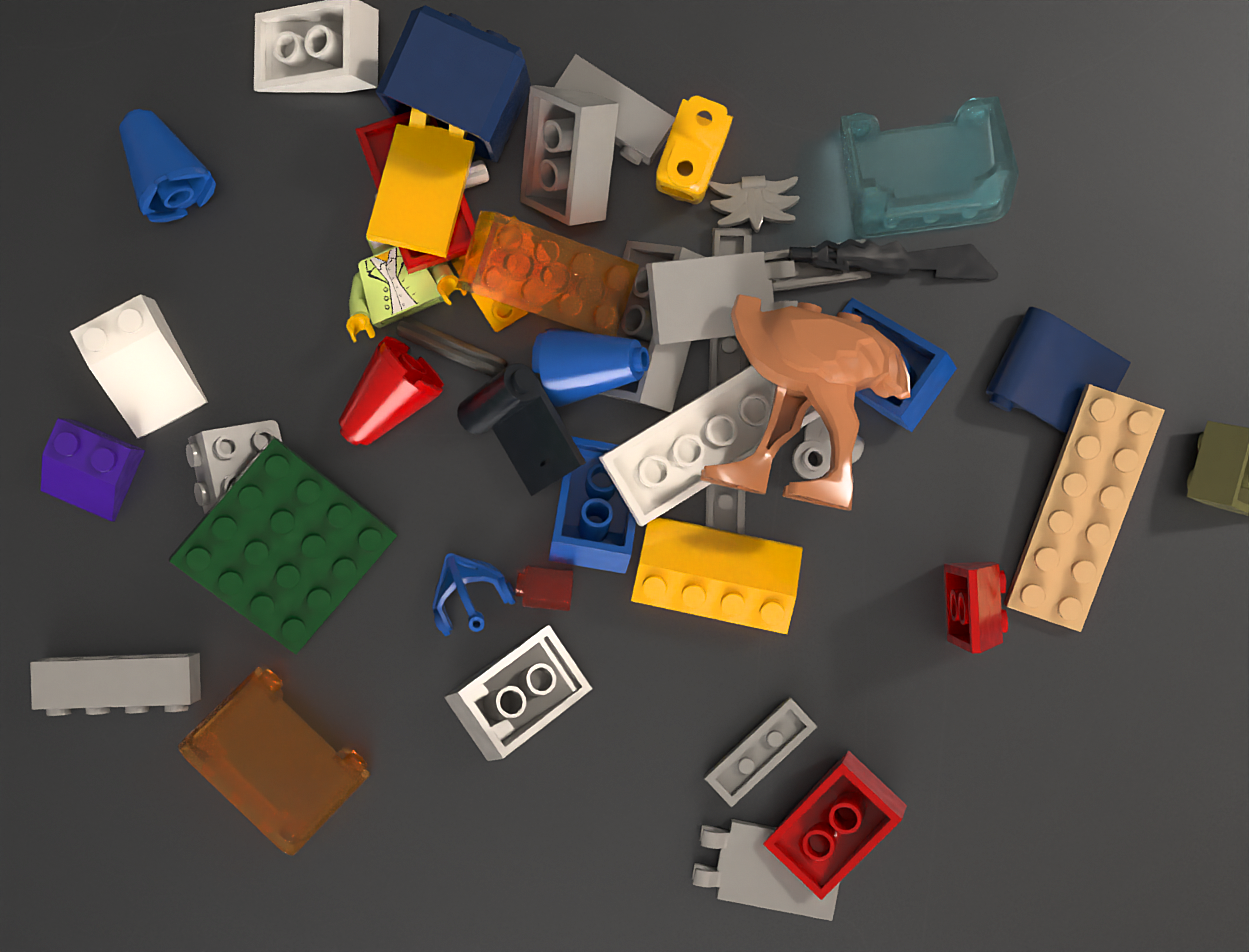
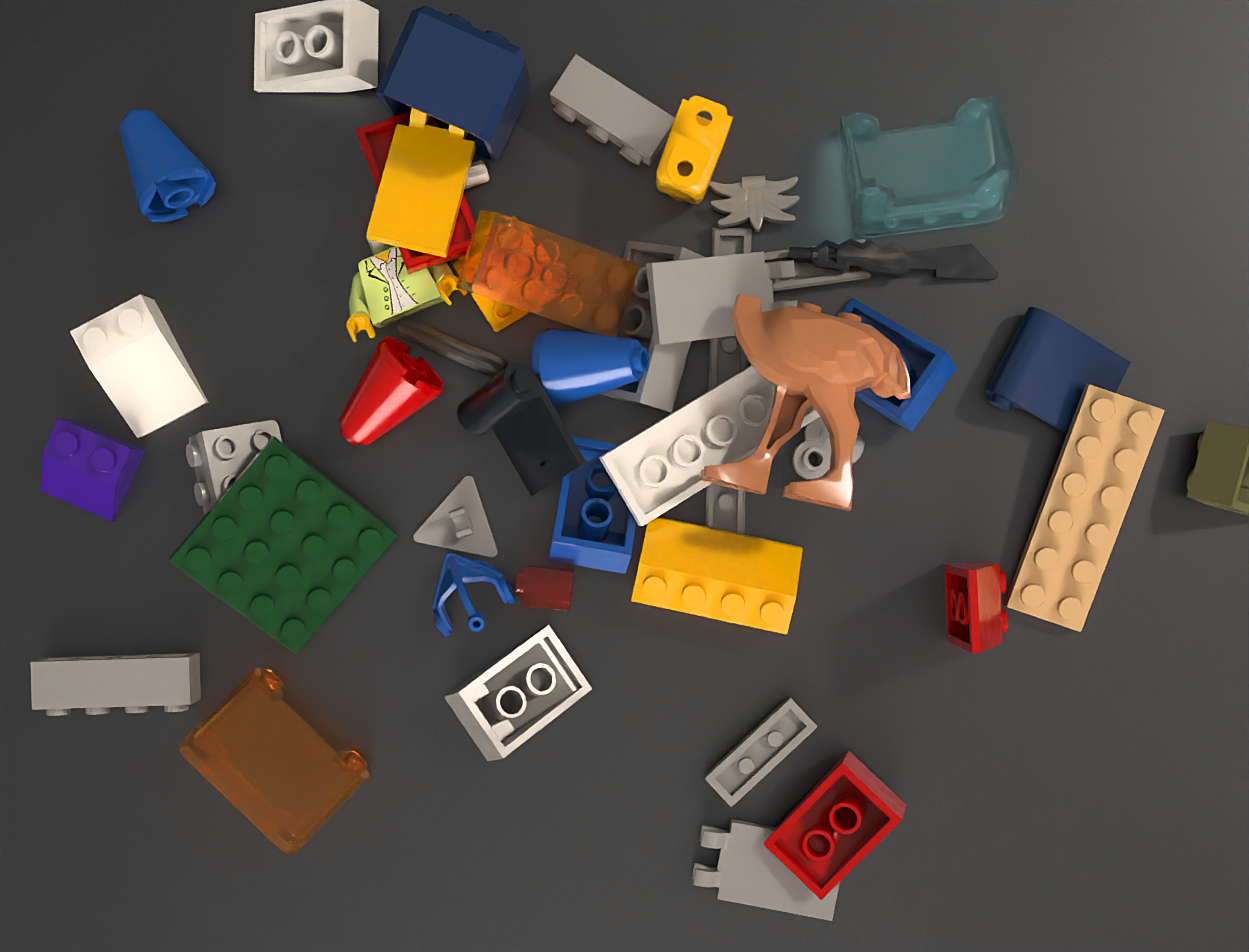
light grey slope [520,85,619,226] -> none
none -> light grey piece [413,476,498,557]

